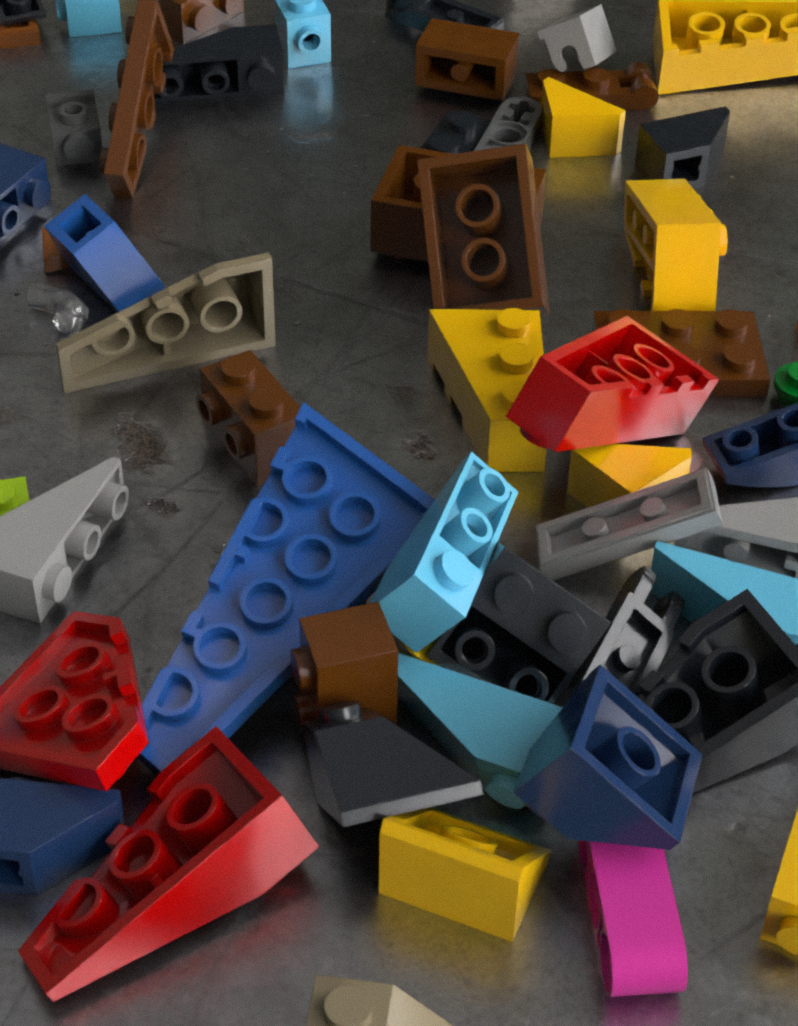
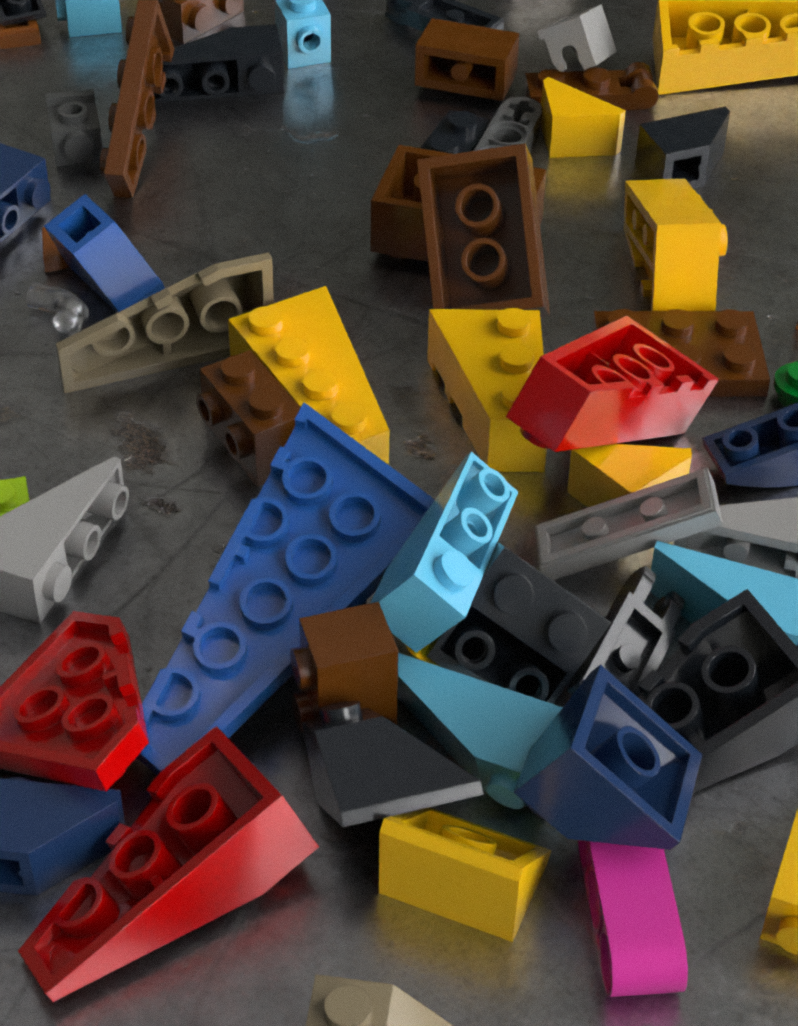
none -> yellow wedge [228,286,390,465]

